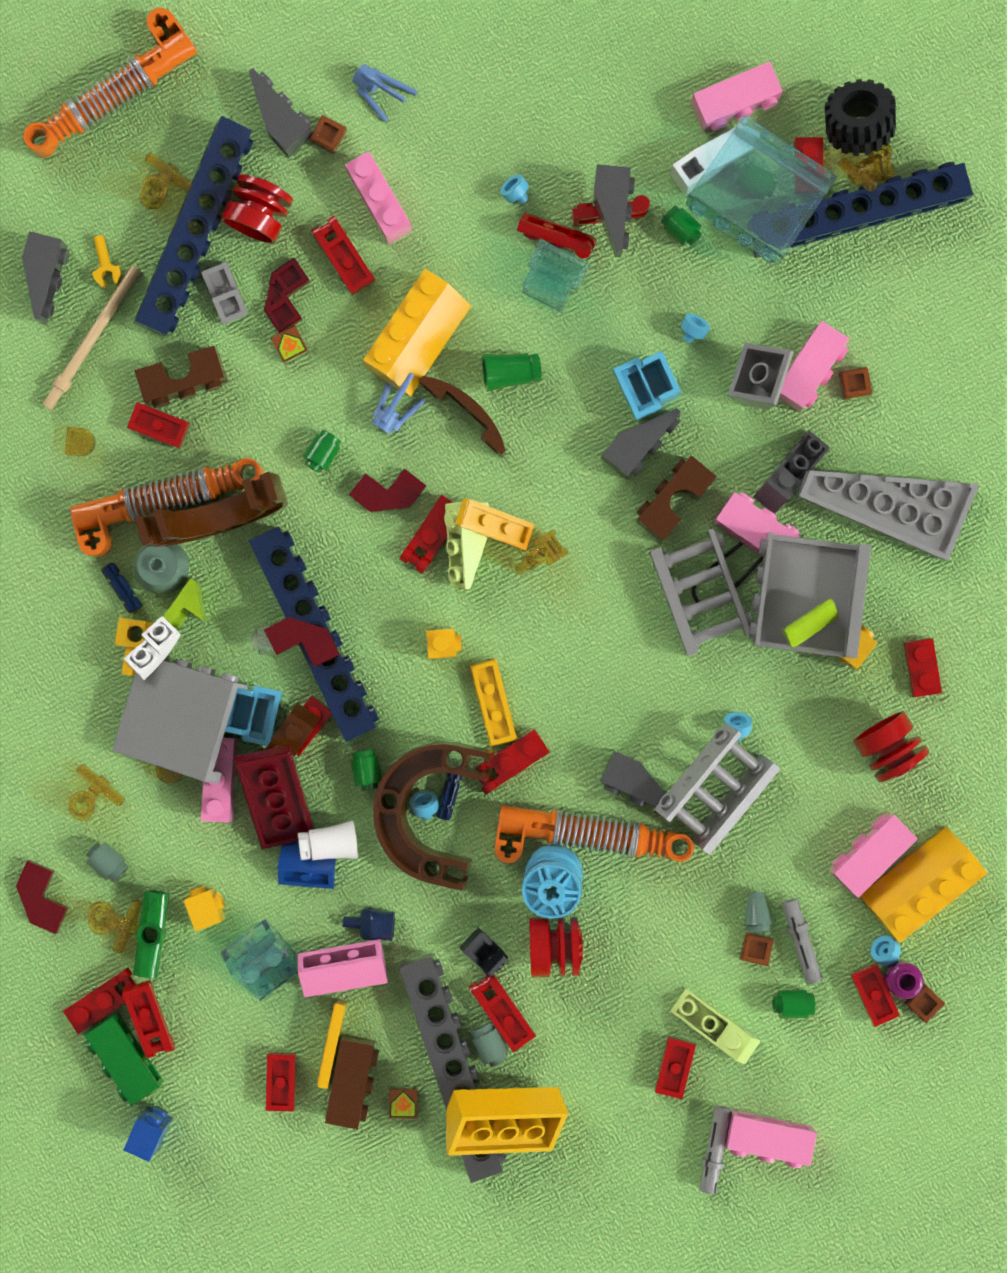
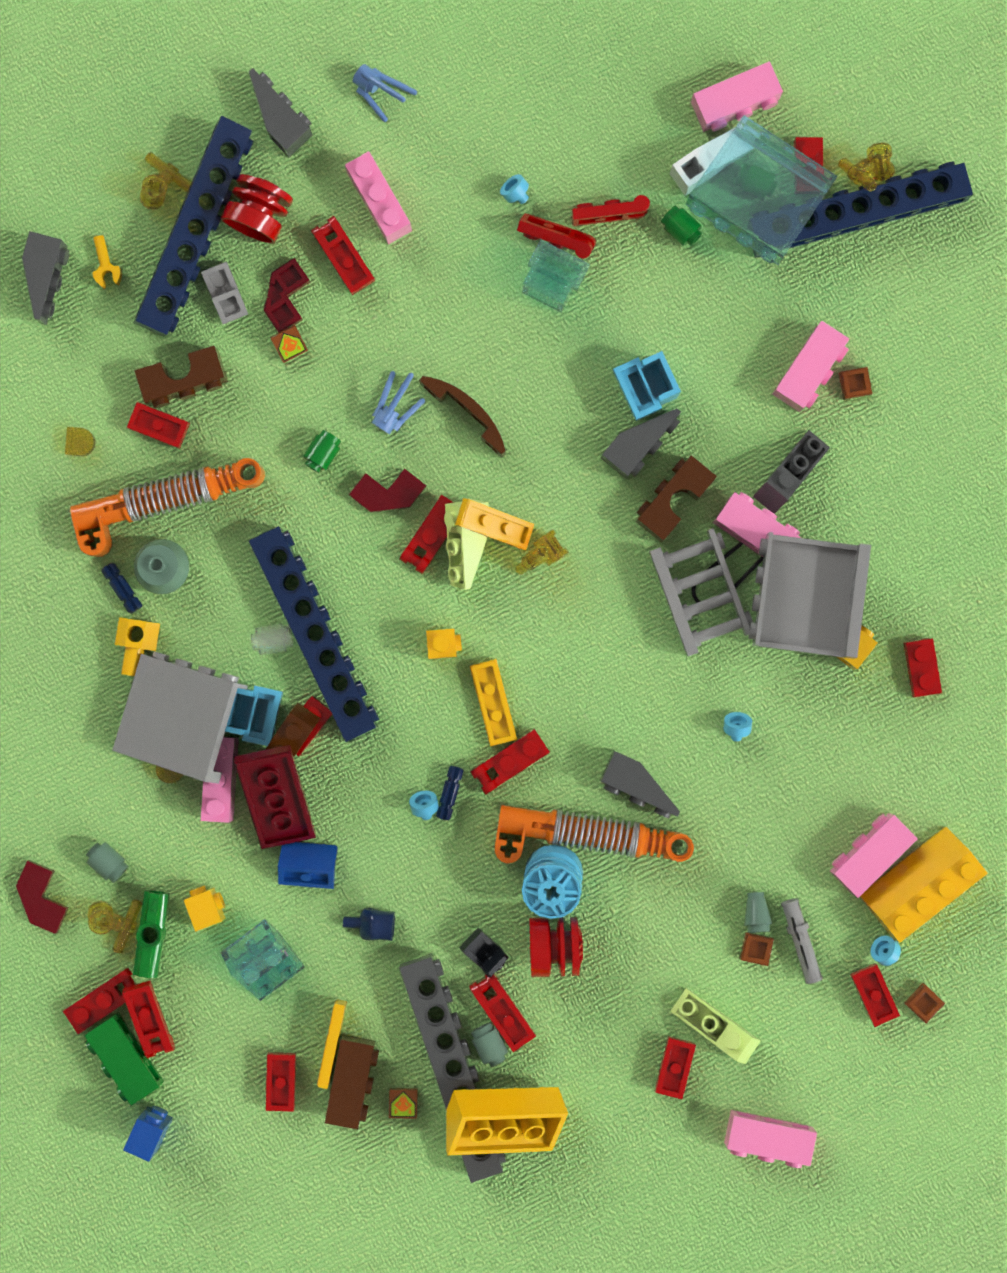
orange piece [23,8,197,158] -> none
tan bar [42,265,141,410] -> none
clear yellow piece [69,764,125,821] -> none
white slope [124,616,181,680] -> none
reddish brown piece [134,472,288,547] -> none
lime slope [163,578,206,629] -> none
dark red tile [264,617,340,667] -> none
white plant [298,820,358,861] -> none
bright pink brick [298,939,388,997] -> none
dark orange tile [309,115,347,154] -> none
green brick [350,749,382,791] -> none
yellow slope [363,269,471,397] -> none
reddish brown piece [373,741,495,891] -> none
green plant [482,353,542,392] -> none
dark grey slope [593,164,635,258] -> none
light grey fence [654,723,780,855] -> none
medium azure tile [681,313,710,343] -> none
light grey pin [699,1105,732,1194] -> none
light grey slope [728,343,794,410] -> none
green brick [772,990,815,1019] -> none
lime slope [781,598,839,648] -> none
light grey wing [796,470,979,561] -> none
black tyre [825,79,896,156] -> none
red wheel [853,711,929,782] -> none
magenta head [884,960,924,999] -> none

